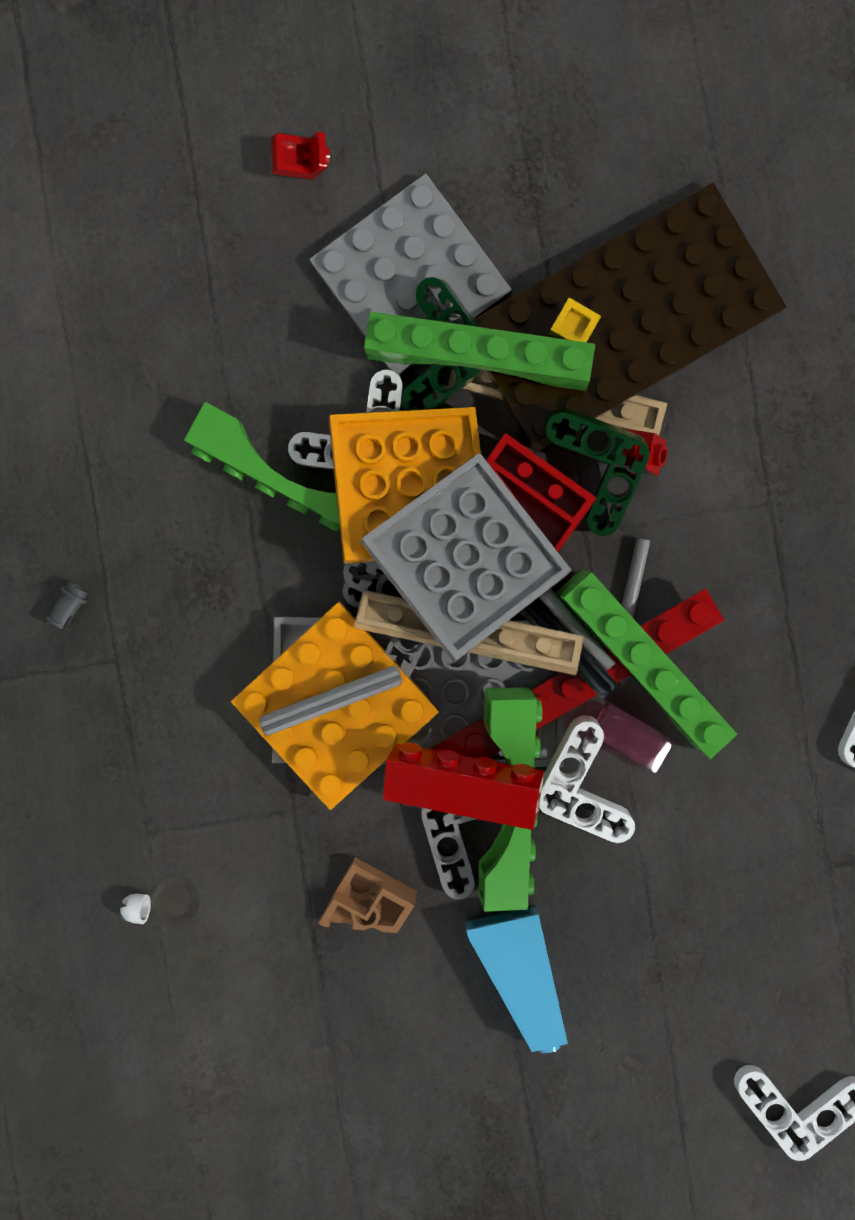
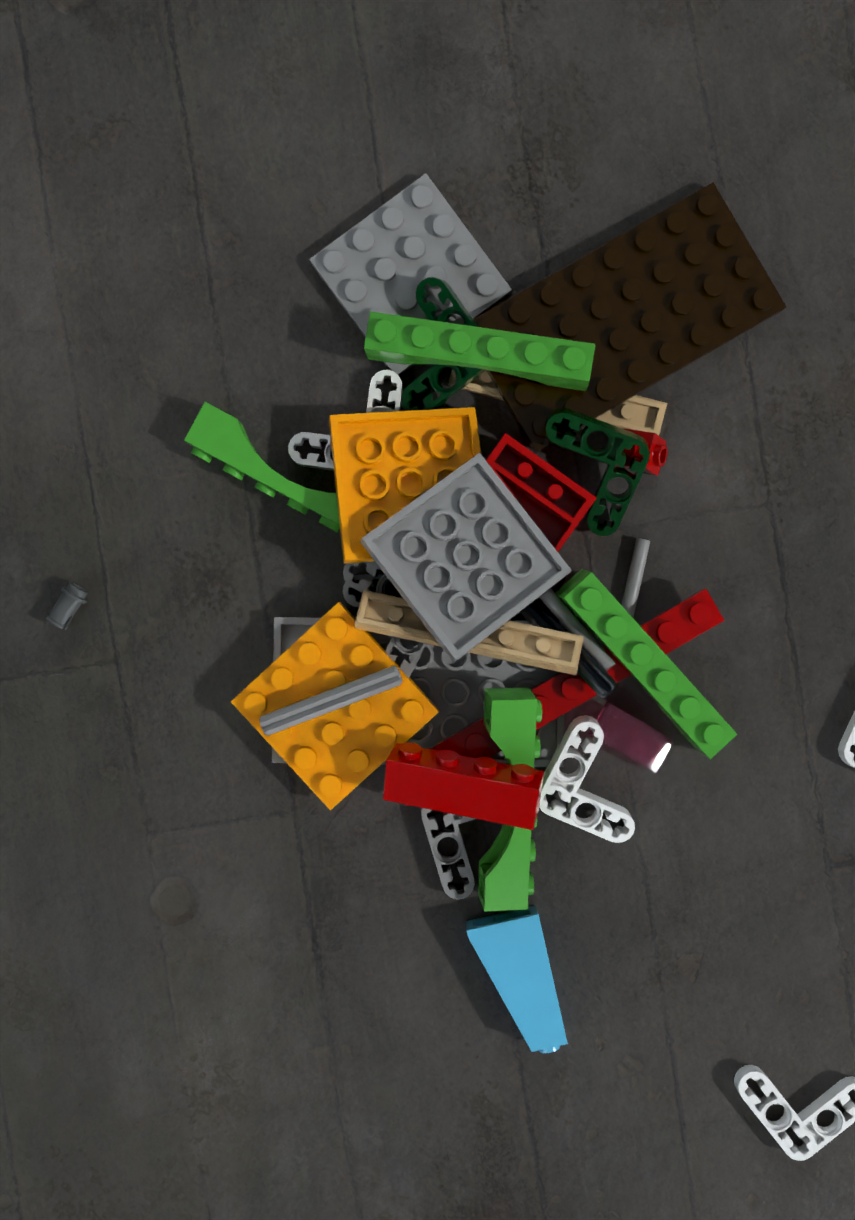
white hinge [120,893,151,924] -> none
red bracket [271,131,330,180] -> none
medium nougat slope [318,857,418,933] -> none
yellow plate [549,298,601,342] -> none

